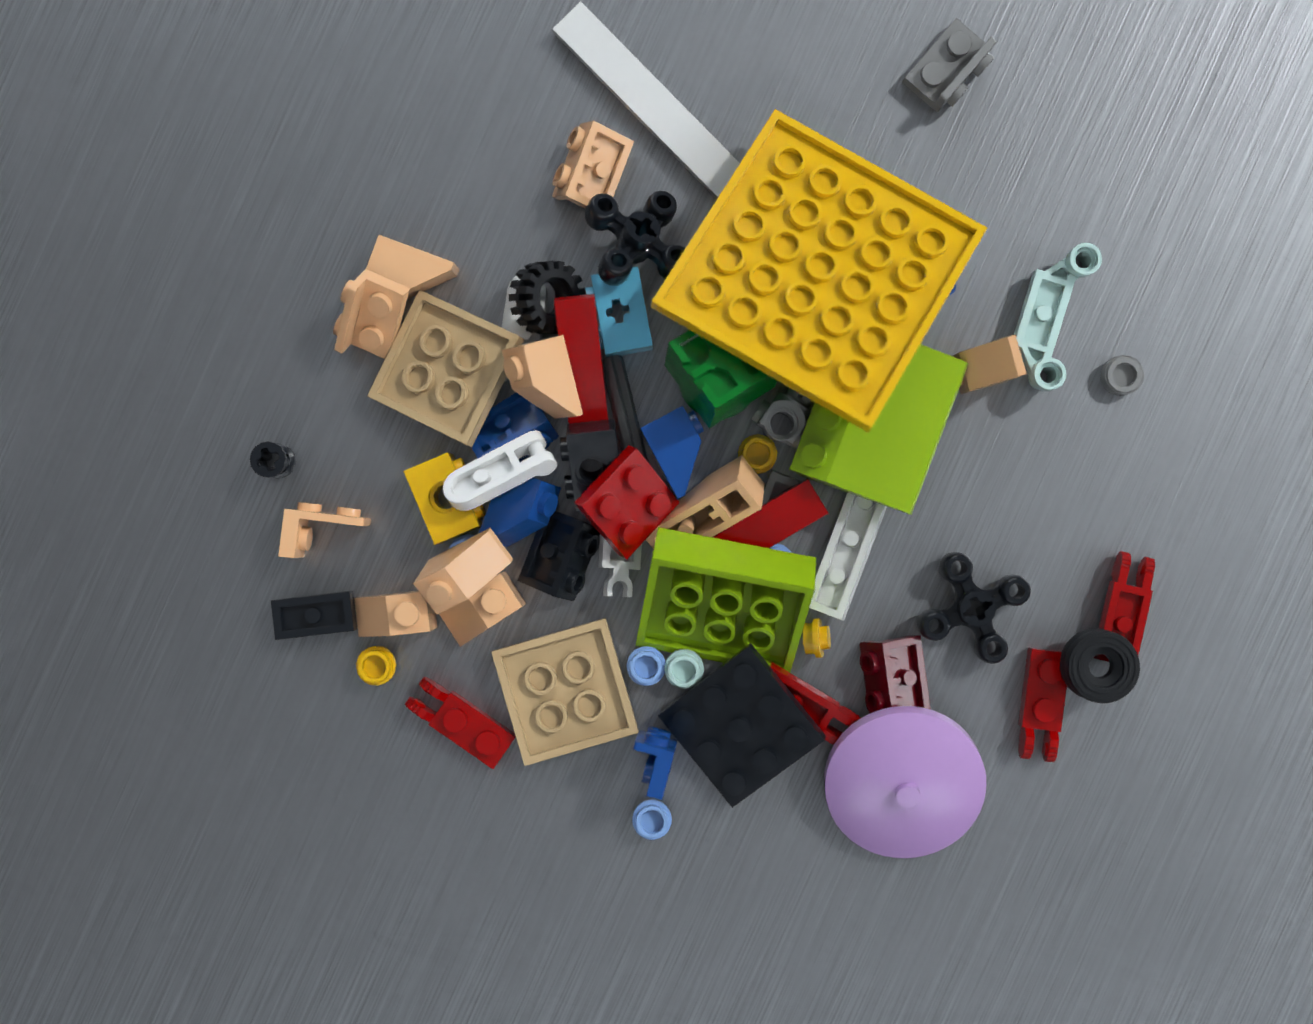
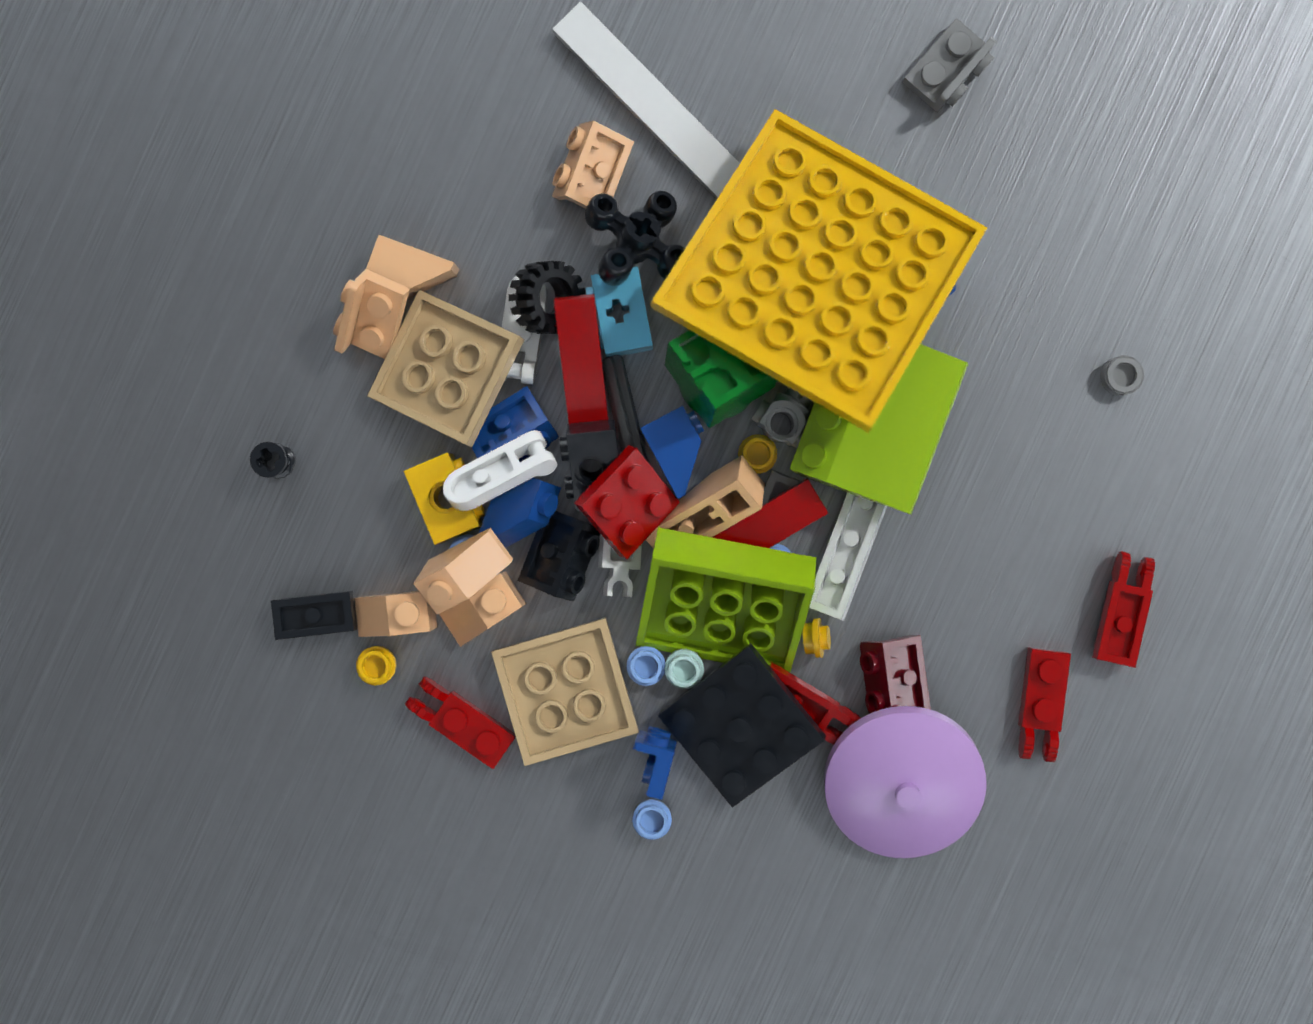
light nougat bracket [278,502,371,558] -> none
light nougat slope [502,335,583,419] -> none
black gear [917,552,1031,664] -> none
light nougat slope [952,334,1026,394] -> none
light aqua plate [1014,243,1102,391] -> none
black tyre [1060,628,1140,703] -> none

